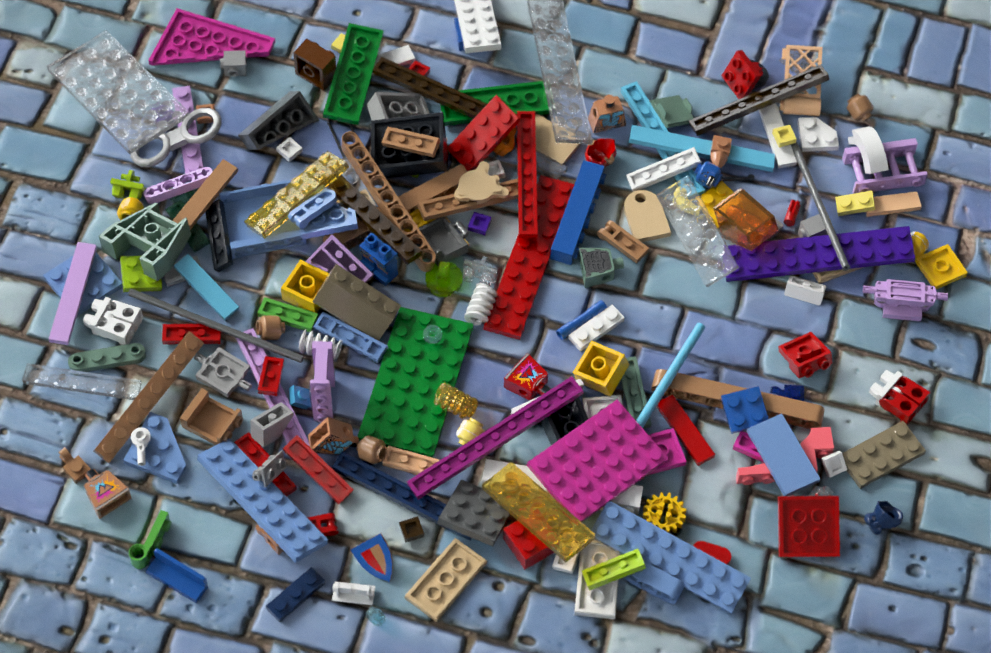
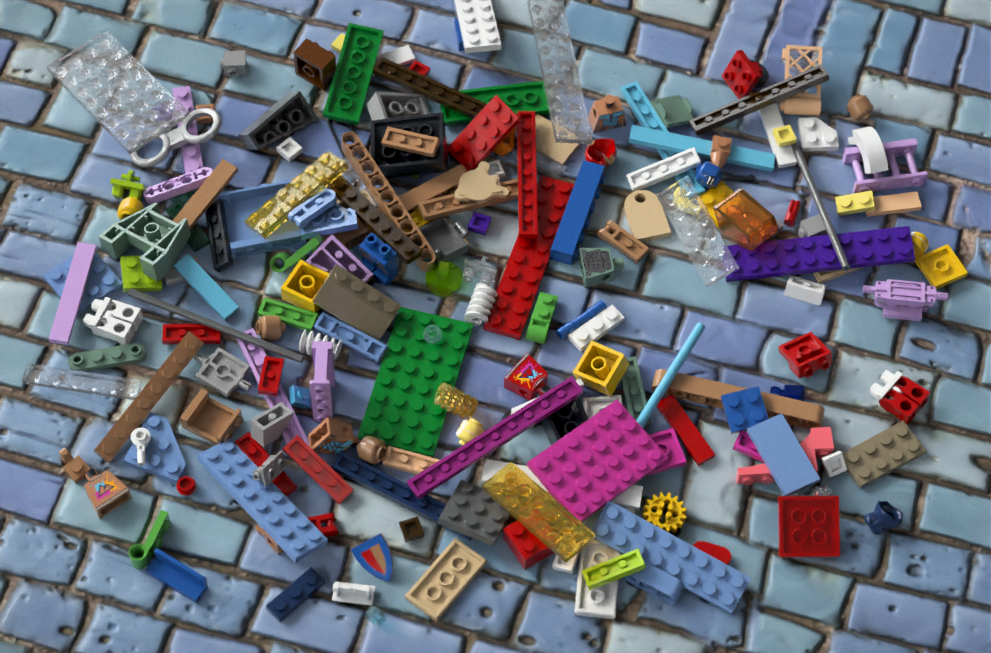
dark pink wing [148,8,276,66] -> none
none -> red plate [176,476,197,496]
none -> bright green plate [270,234,324,273]
none -> bright green plate [526,292,558,344]

